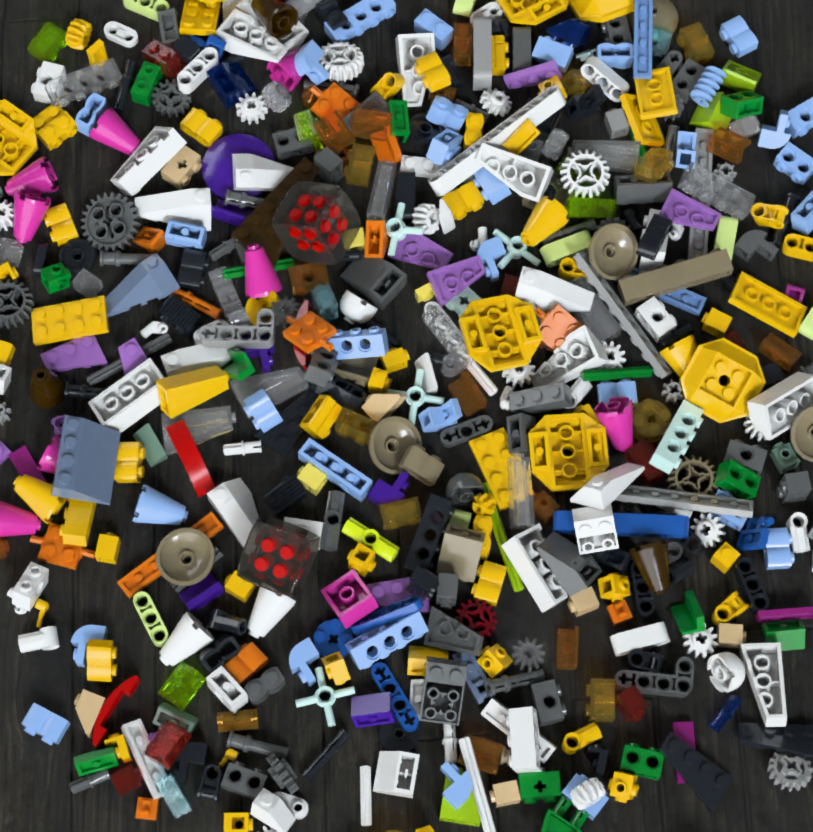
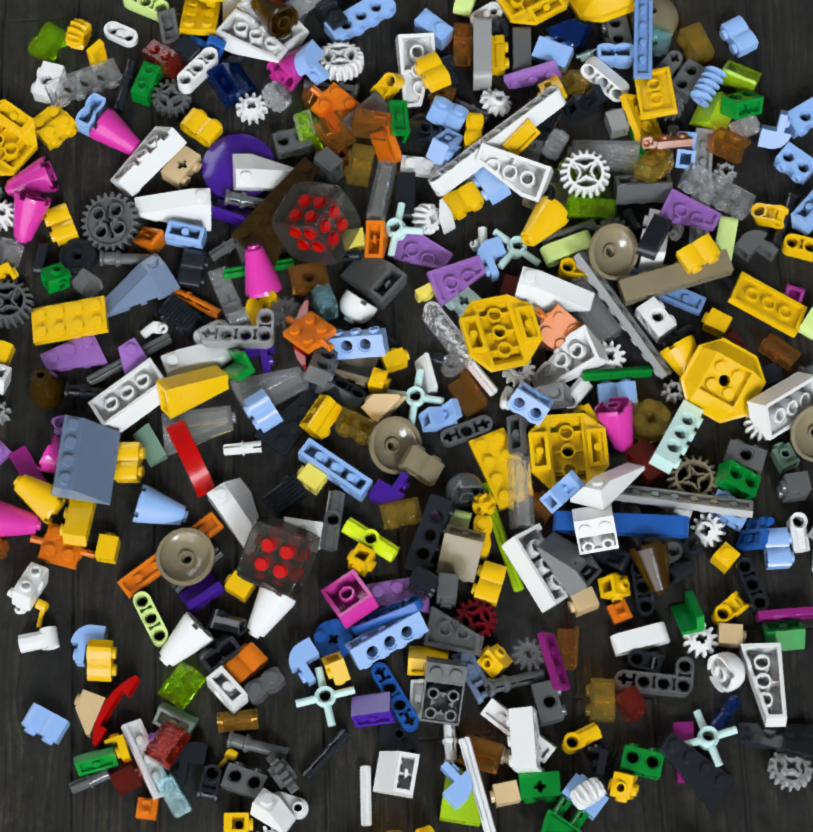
none -> light blue brick [506,380,554,426]
none -> magenta tile [537,631,571,691]
none -> light blue brick [539,470,585,514]
none -> hinge [640,132,694,149]
none -> yellow brick [675,233,721,275]
none -> light aqua bar [684,709,738,767]

